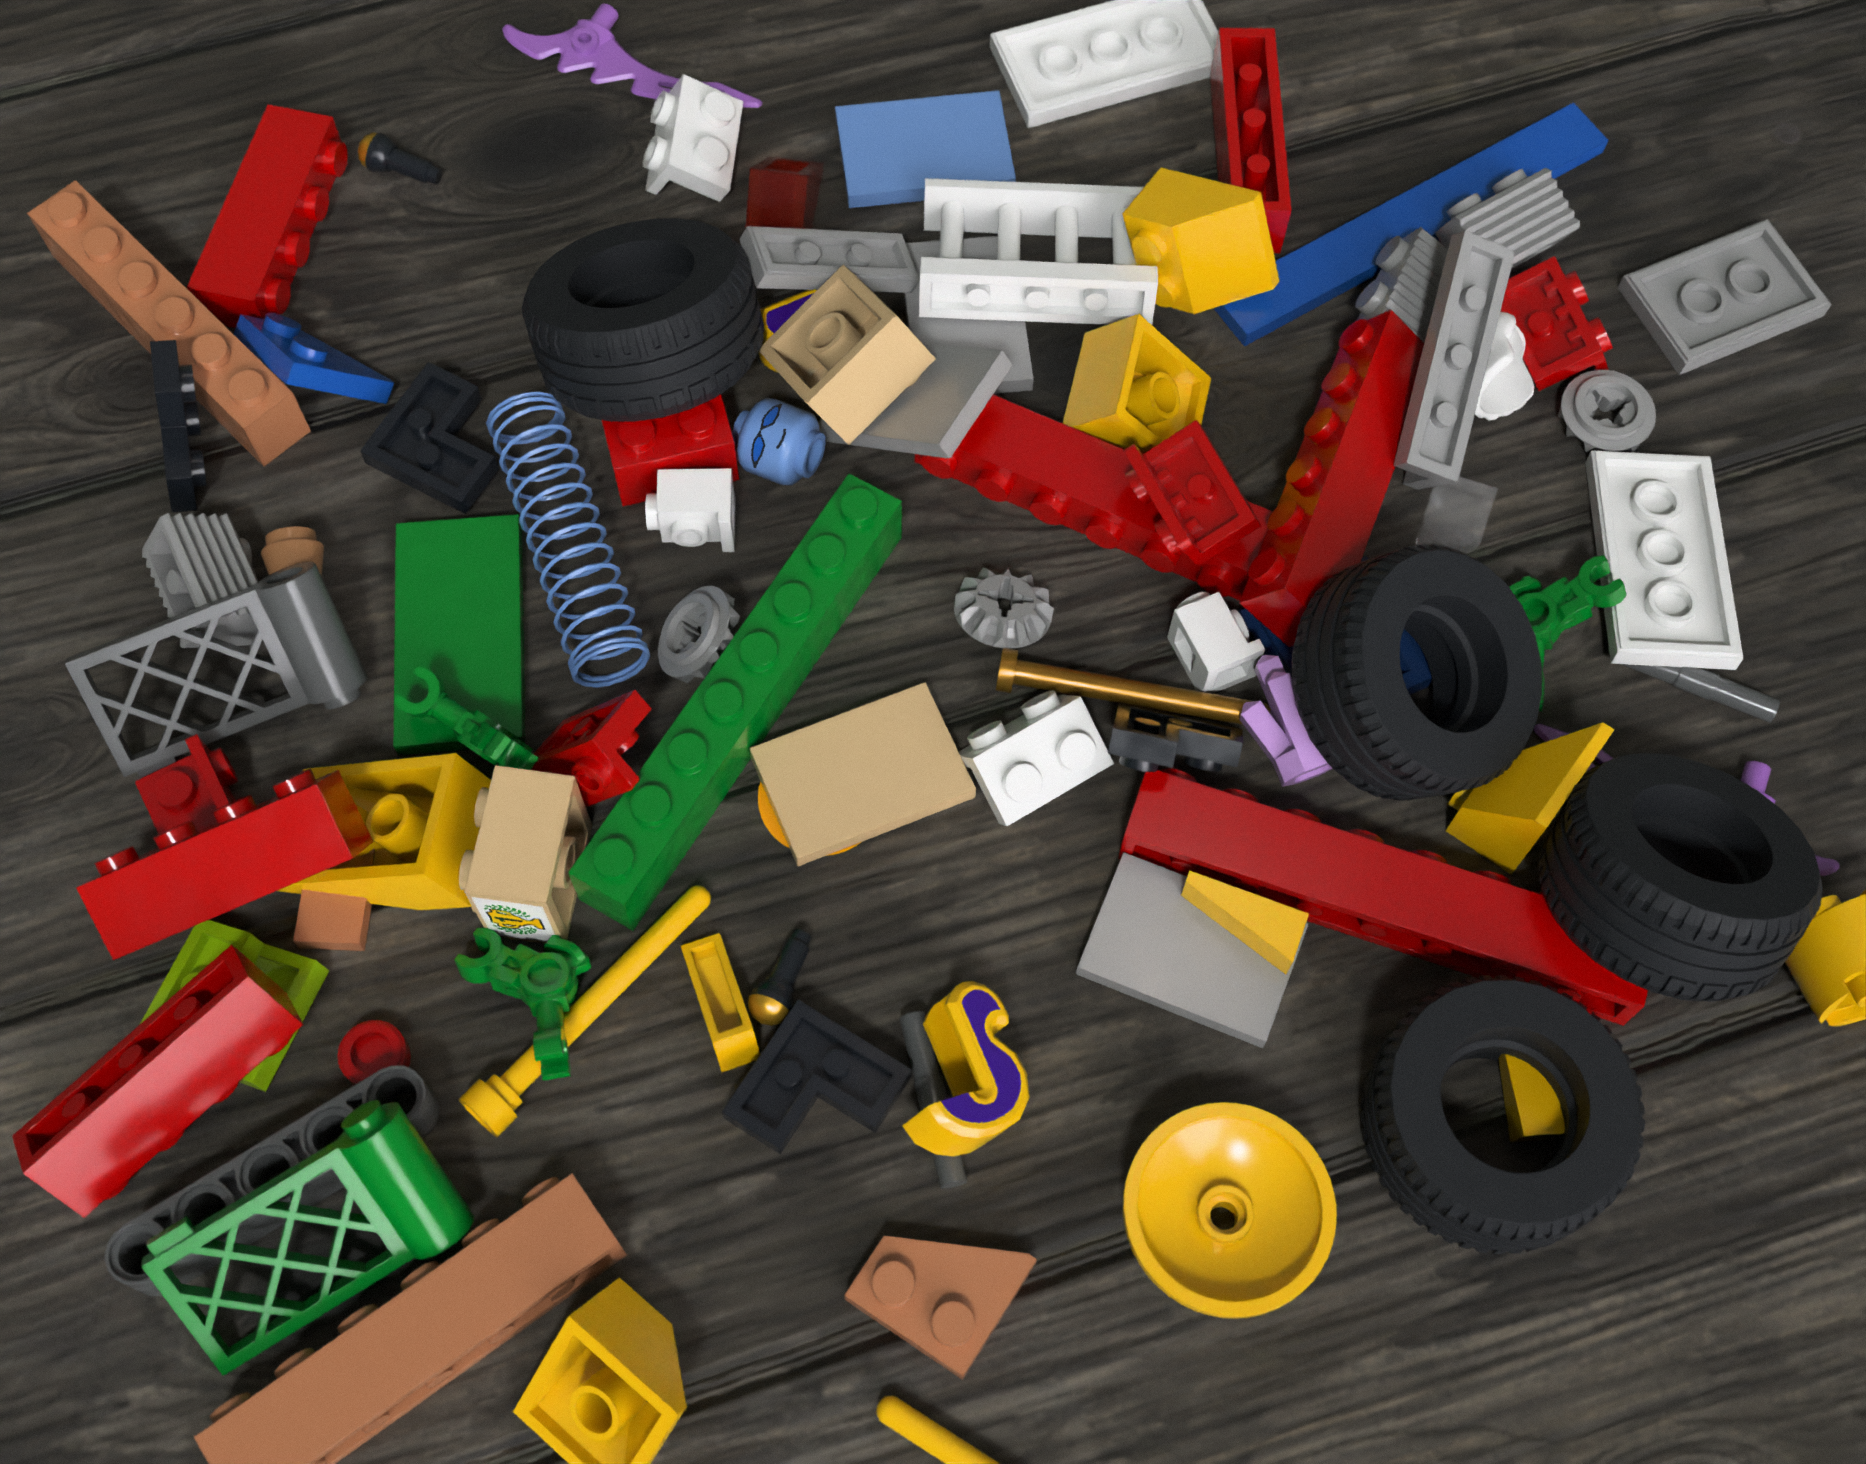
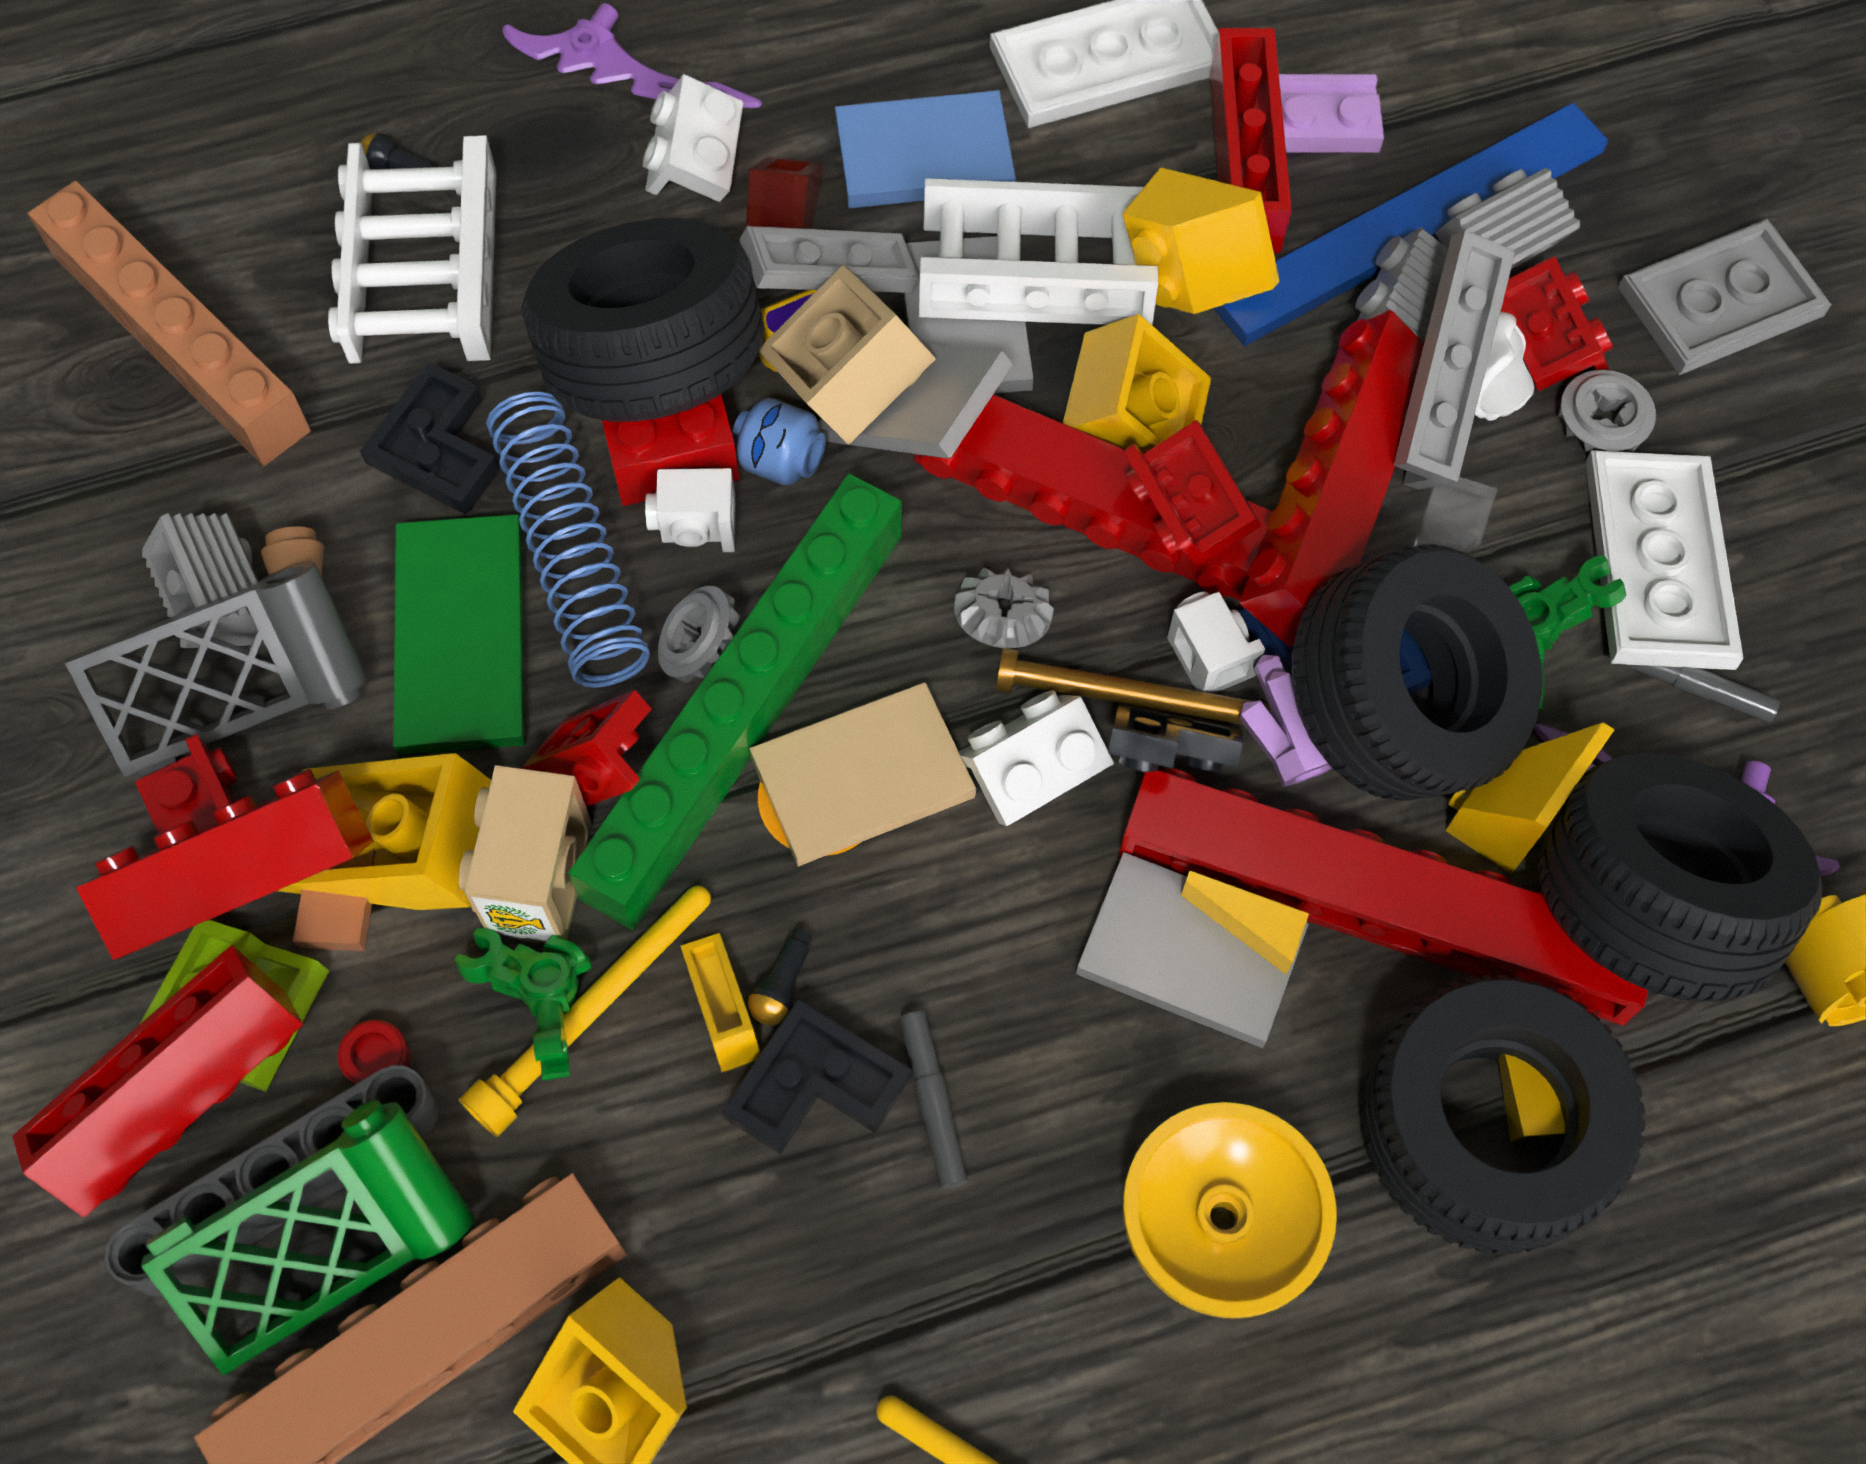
black plate [150,340,207,512] -> none
red brick [186,104,348,328] -> none
blue wing [234,313,394,404] -> none
green piece [394,666,539,770] -> none
nougat wing [844,1236,1037,1380] -> none
yellow animal [902,981,1029,1156] -> none
none -> white fence [328,136,496,363]
none -> lavender plate [1279,74,1384,153]

